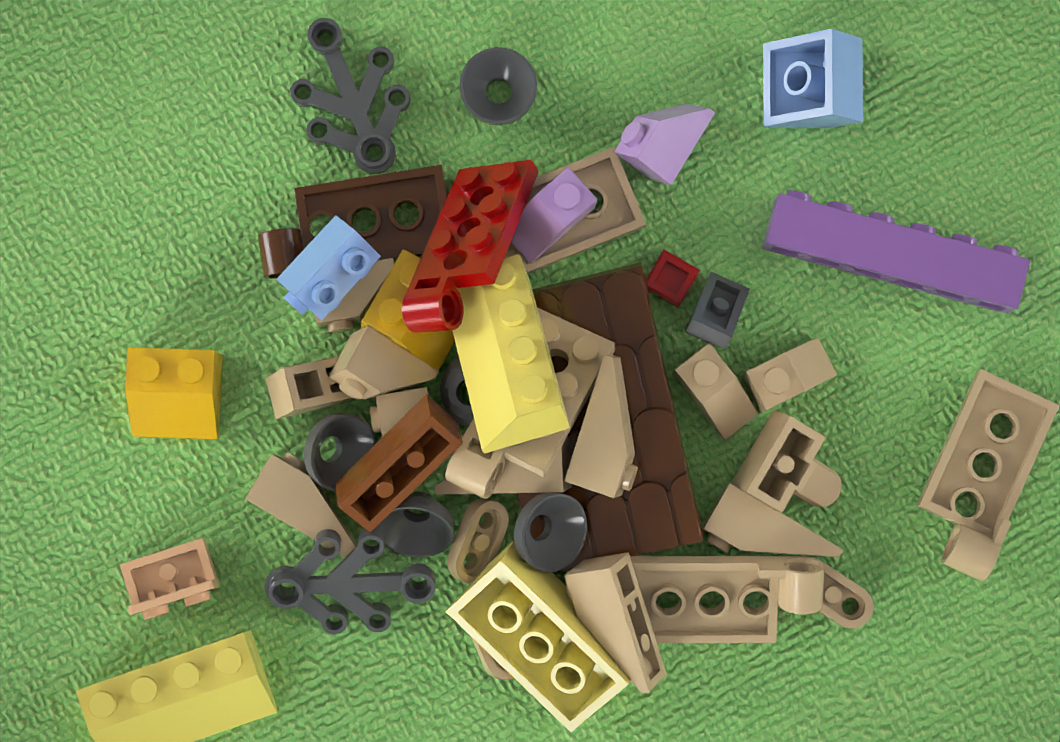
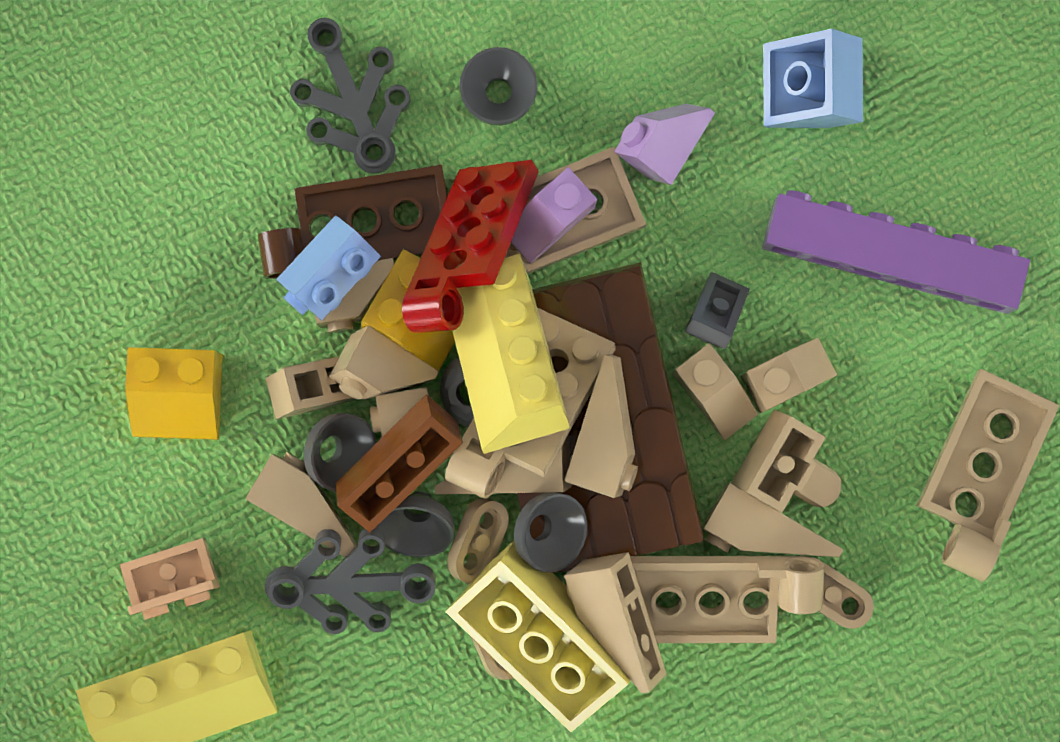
red tile [645,249,700,308] -> none

